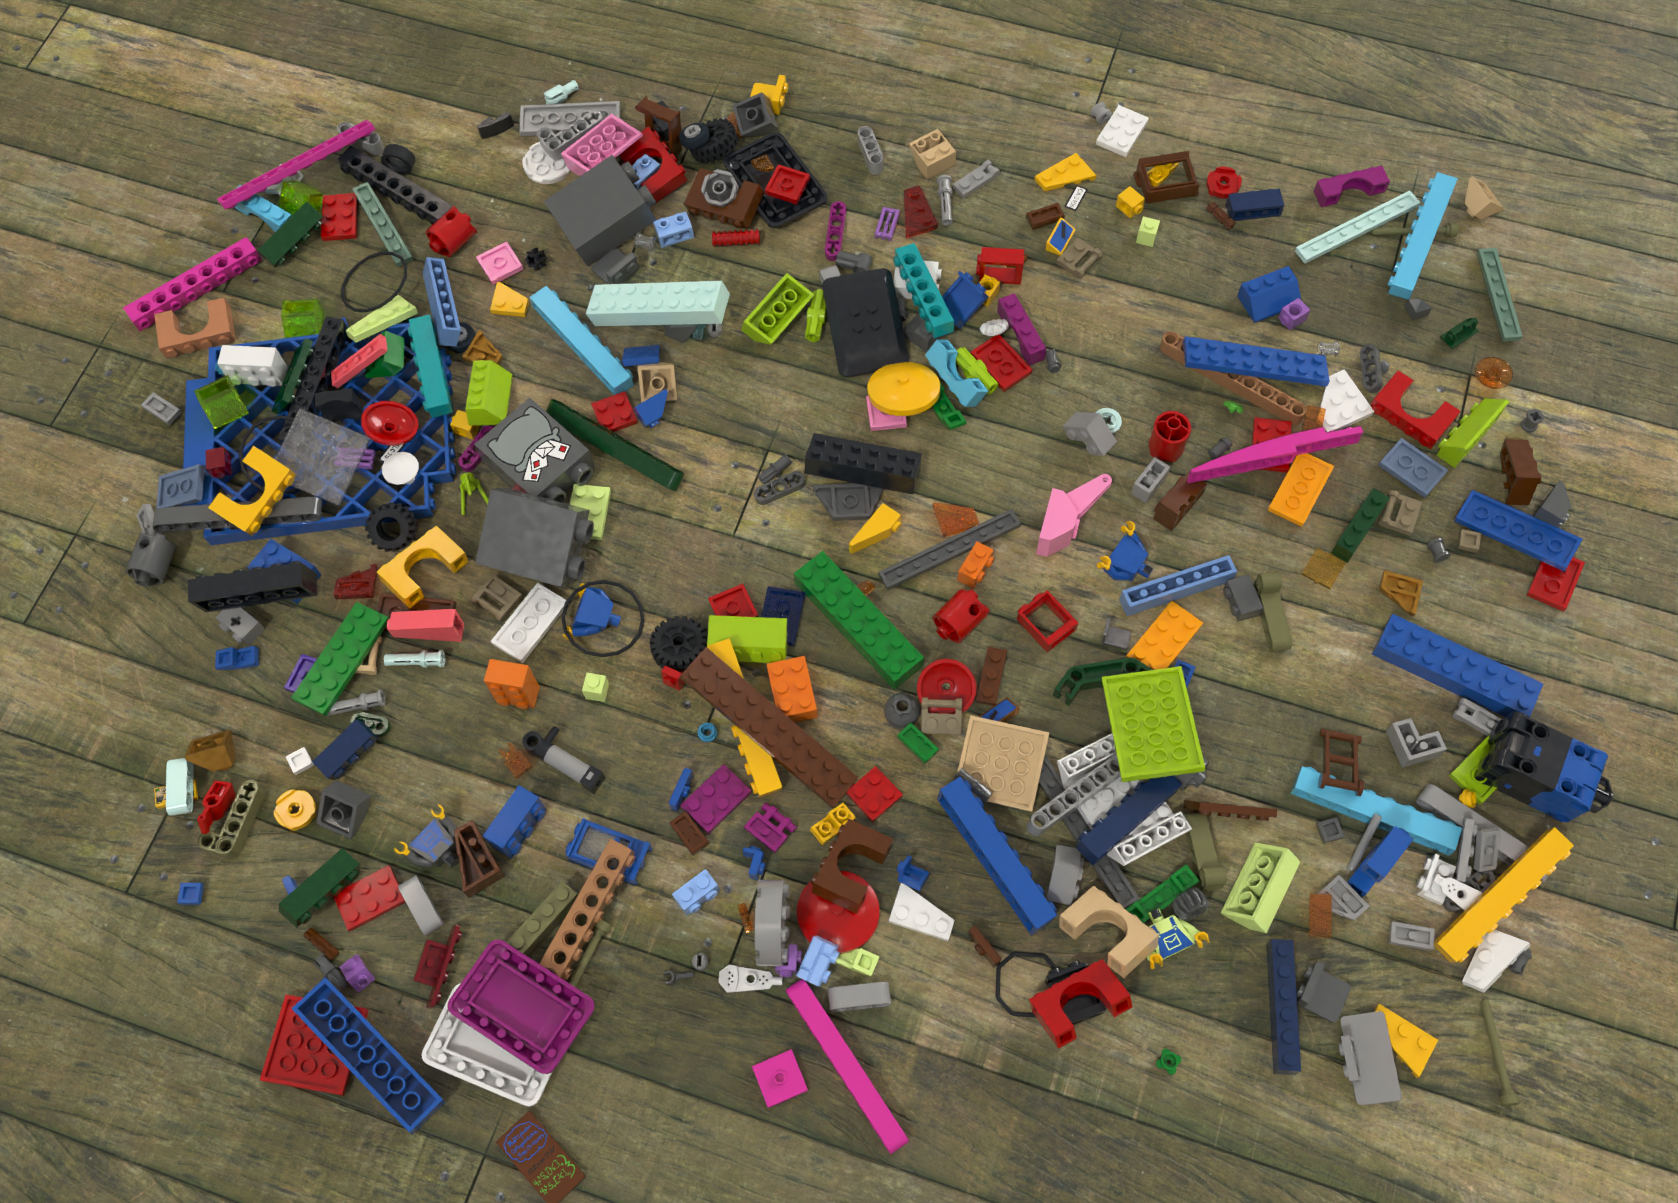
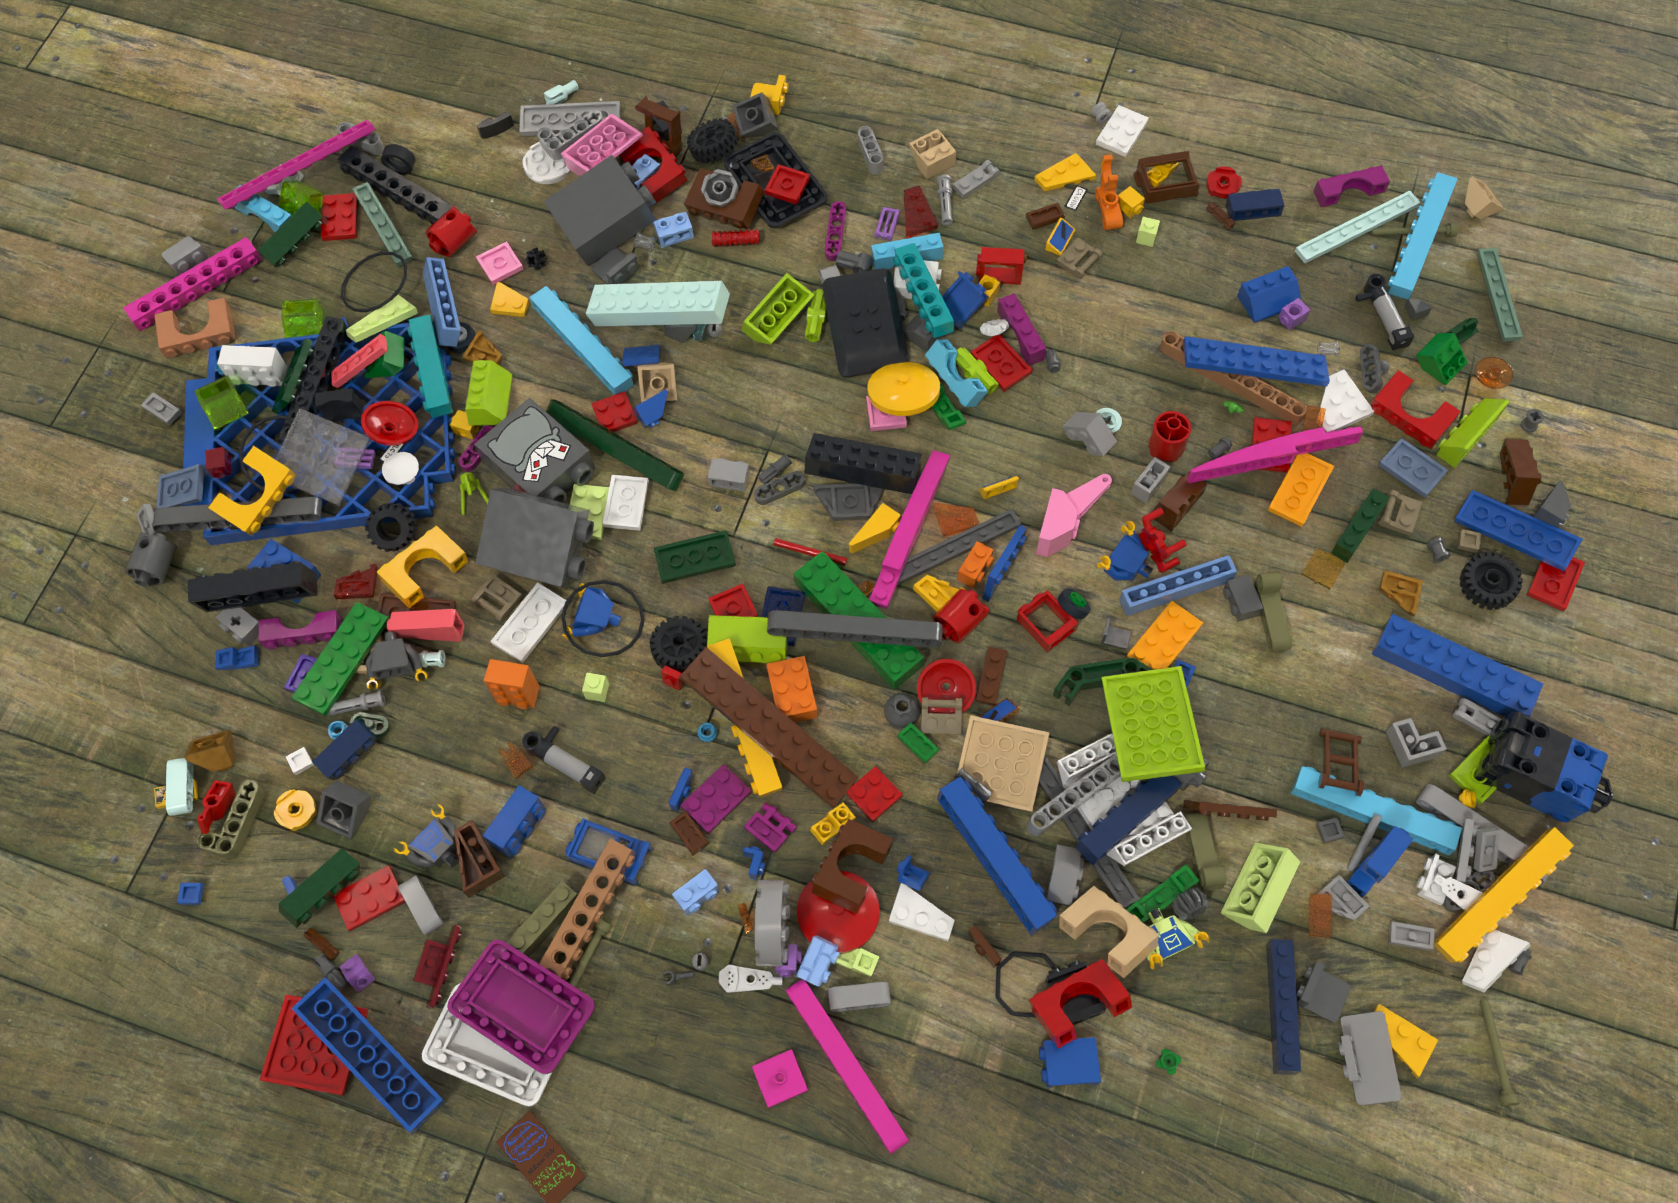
black wheel [679,123,710,149] -> none
none -> light grey bracket [161,236,208,276]
none -> magenta arch [259,610,342,650]
none -> dark azure plate [328,721,348,740]
none -> dark grey torso [366,632,428,690]
none -> white plate [602,475,649,531]
none -> dark green plate [654,530,736,584]
none -> light grey brick [708,458,750,492]
none -> dark grey beam [767,610,942,648]
none -> red bar [774,538,847,565]
none -> dark pink slope [869,450,950,609]
none -> medium azure arch [871,233,943,270]
none -> yellow wing [913,575,966,612]
none -> yellow slope [979,476,1019,499]
none -> blue wing [982,525,1027,602]
none -> blue panel [1039,1037,1101,1088]
none -> black wheel [1058,589,1091,619]
none -> orange piece [1095,154,1123,230]
none -> red plate [1137,508,1187,573]
none -> piece [1355,273,1414,351]
none -> green slope [1416,333,1468,385]
none -> black wheel [1459,552,1523,610]

